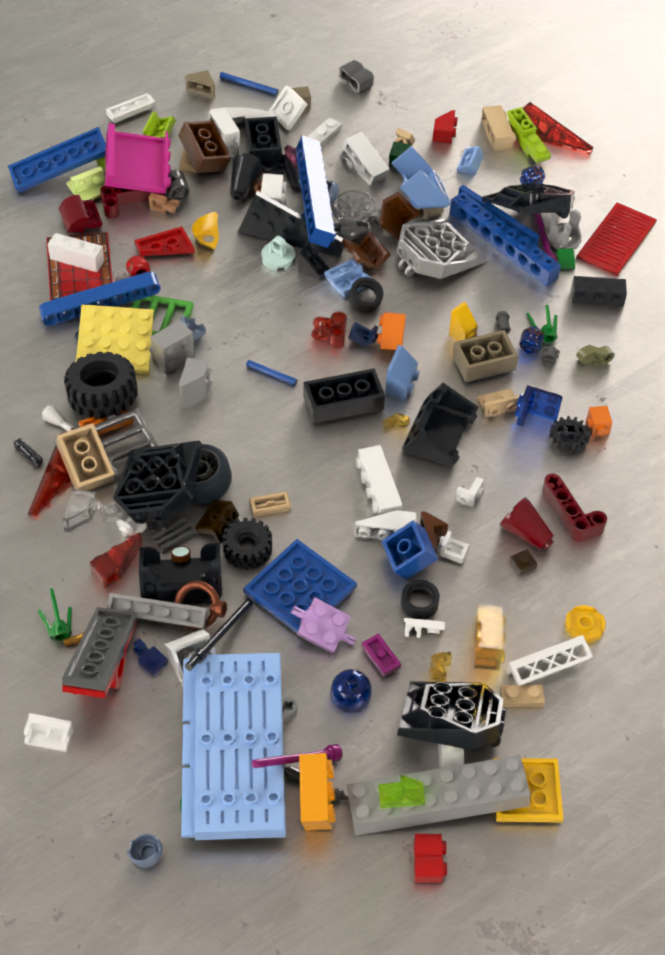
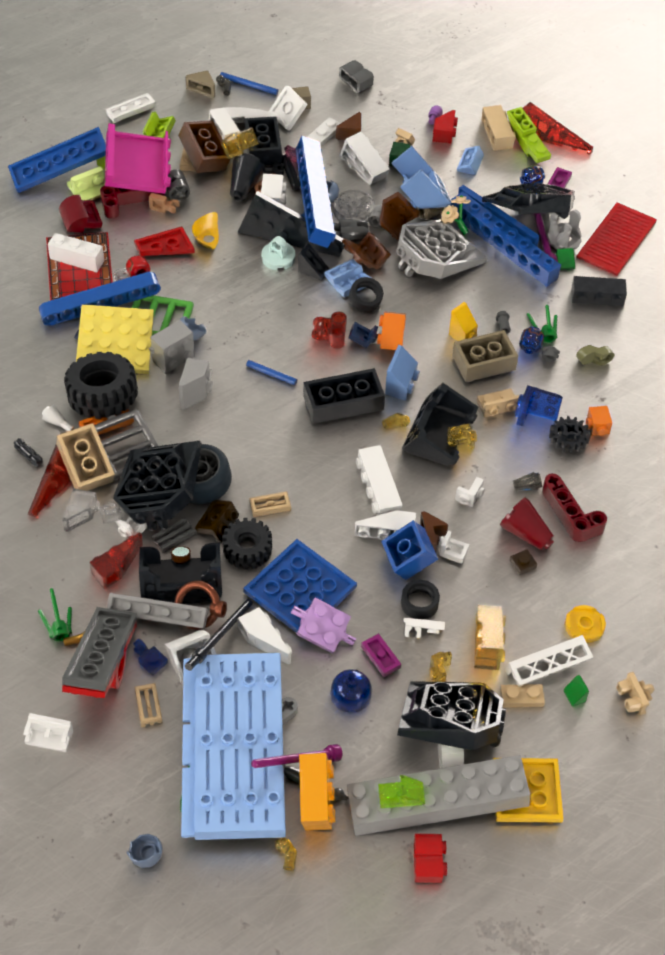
none -> tan tile [134,683,163,727]
none -> clear smoke arm [216,75,231,96]
none -> clear yellow brick [221,127,259,159]
none -> white slope [238,607,292,665]
none -> clear yellow arm [275,838,297,871]
none -> reddish brown slope [336,112,361,140]
none -> medium lavender cylinder [428,105,443,125]
none -> tan plant [440,195,471,235]
none -> clear yellow bracket [448,424,477,449]
none -> clear smoke cone [513,472,542,491]
none -> magenta plate [547,167,572,188]
none -> green slope [564,675,589,706]
none -> tan hips [616,672,655,715]

